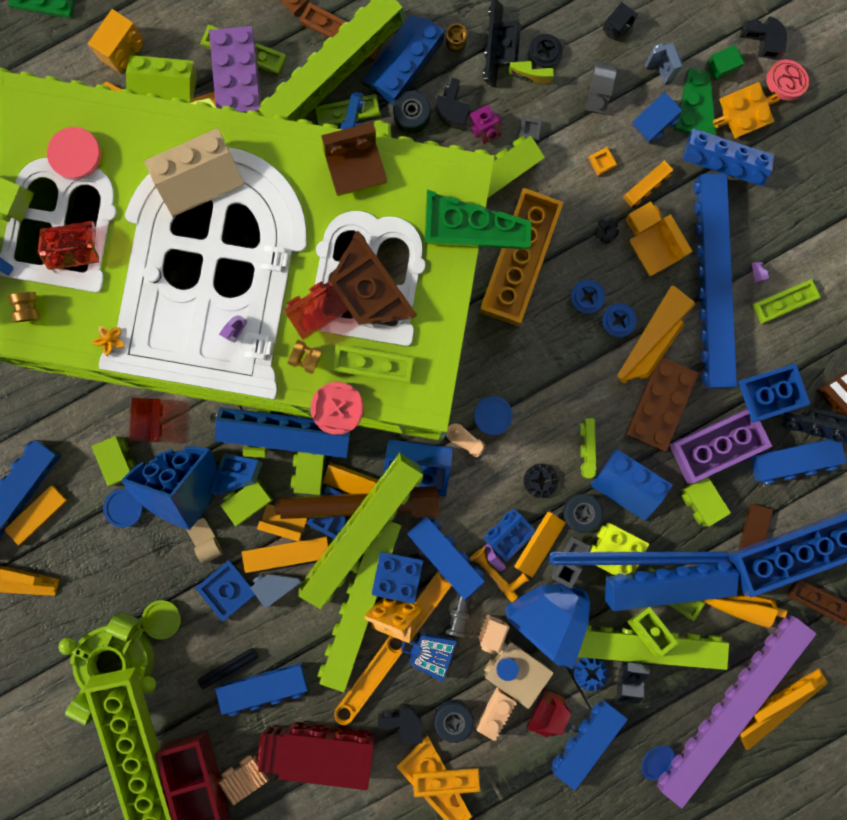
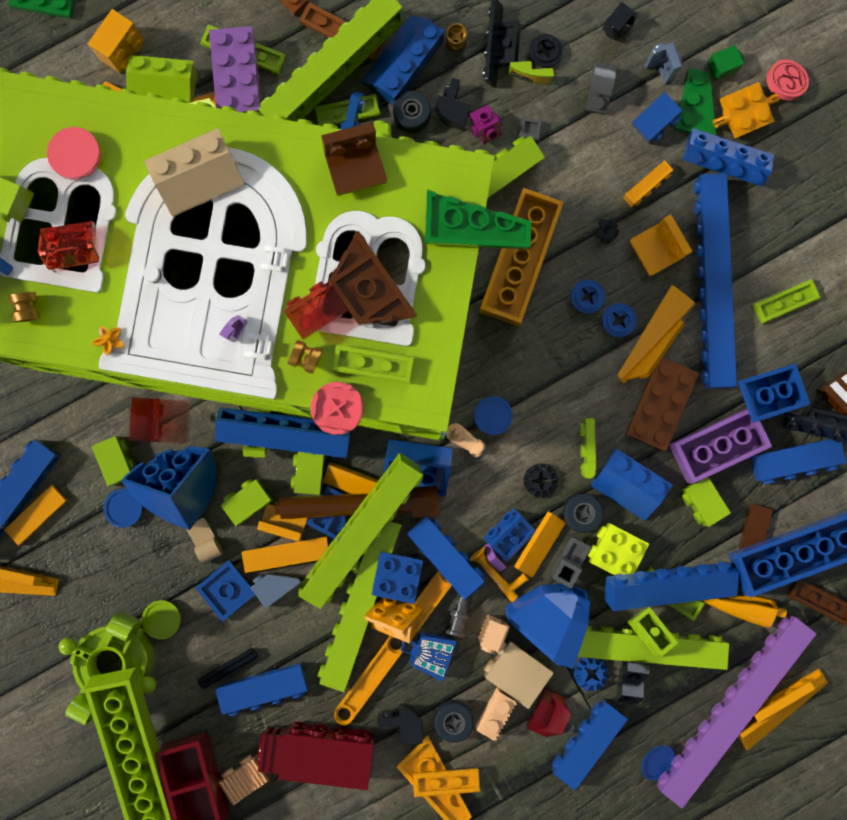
blue wing [209,453,263,495] -> none
blue tile [496,657,519,681] -> none
blue axle [549,552,729,565] -> none
light orange tile [588,147,617,176] -> none
light orange brick [625,202,662,236] -> none
black brick [740,16,787,60] -> none
medium lavender tile [752,262,769,284] -> none

